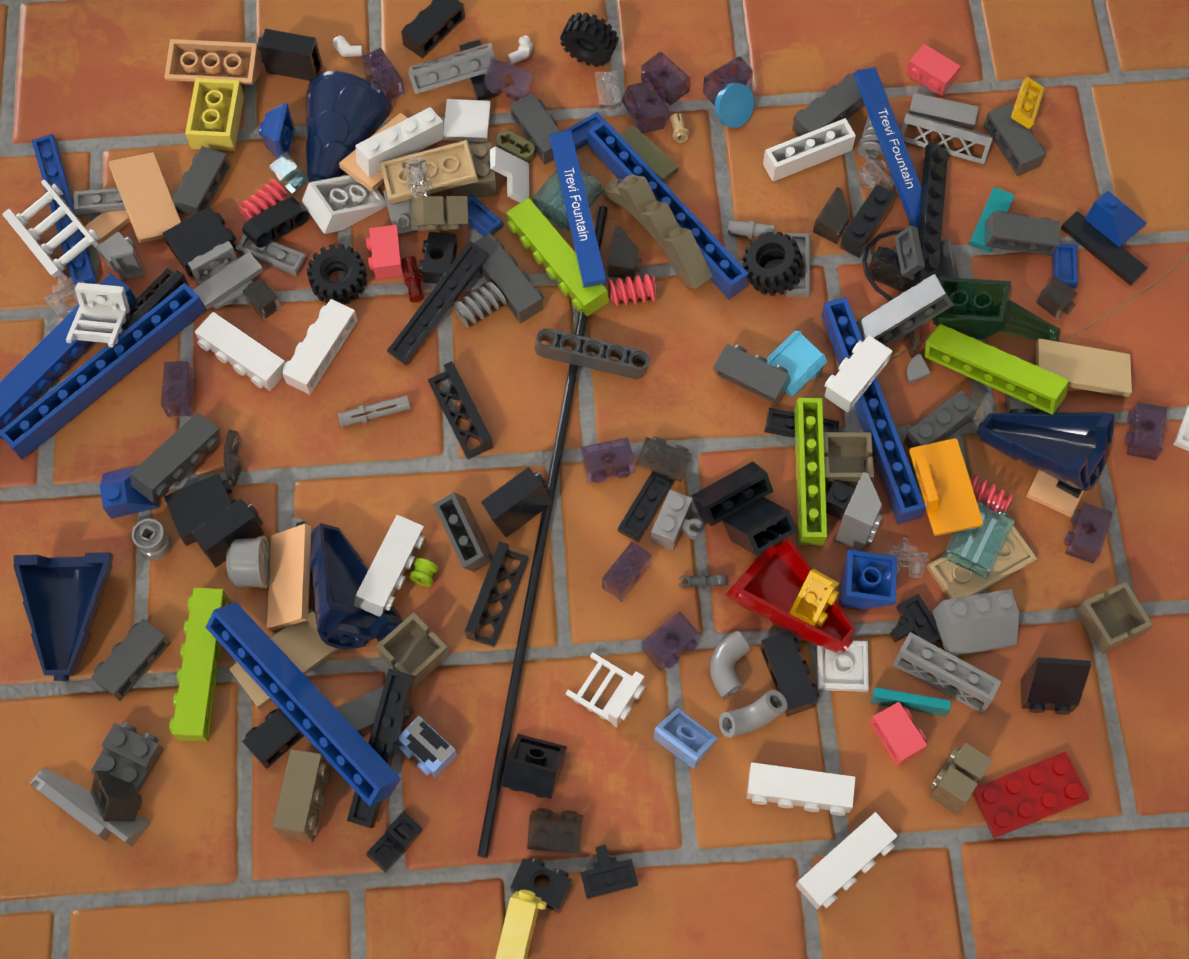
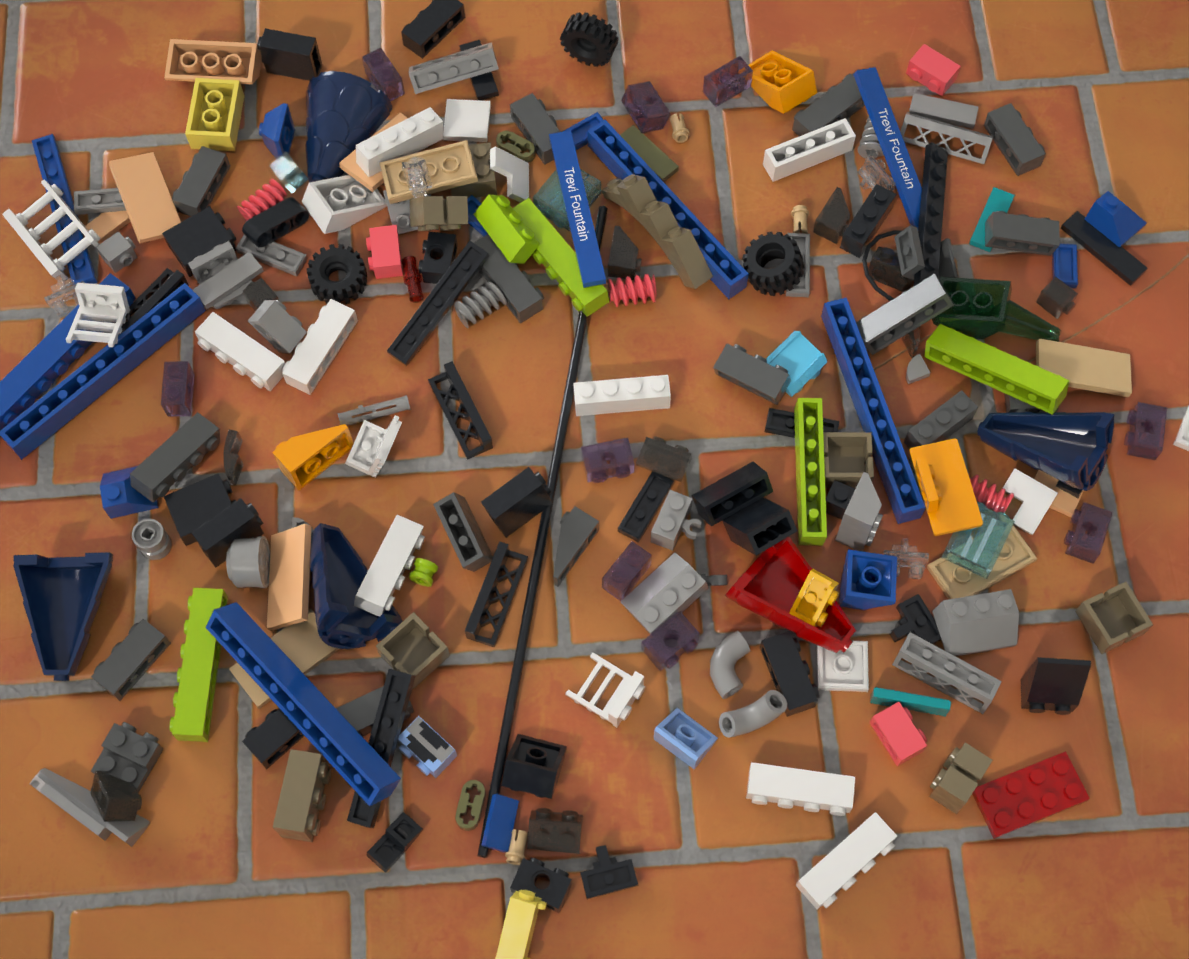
light grey tile [109,245,145,280] -> none
white arm [333,36,363,57] -> none
brick [482,57,534,101] -> none
white arm [507,36,533,65] -> none
dark grey beam [534,328,650,379] -> none
clear hips [595,70,621,112] -> none
brick [641,51,691,106] -> none
dark azure tile [715,82,754,128] -> none
light grey pin [728,220,775,239] -> none
white brick [824,335,892,413] -> none
yellow tile [1011,77,1045,129] -> none
none -> light grey brick [248,300,307,353]
none -> light orange slope [272,424,354,491]
none -> white plate [345,415,402,478]
none -> olive beam [455,780,486,831]
none -> lime brick [474,194,540,264]
none -> blue tile [481,794,519,853]
none -> tan pin [505,830,529,865]
none -> dark grey slope [553,506,599,587]
none -> white brick [573,375,671,416]
none -> light grey slope [620,552,708,638]
none -> light orange slope [739,51,817,114]
none -> tan pin [791,205,809,234]
none -> white tile [1003,469,1058,535]

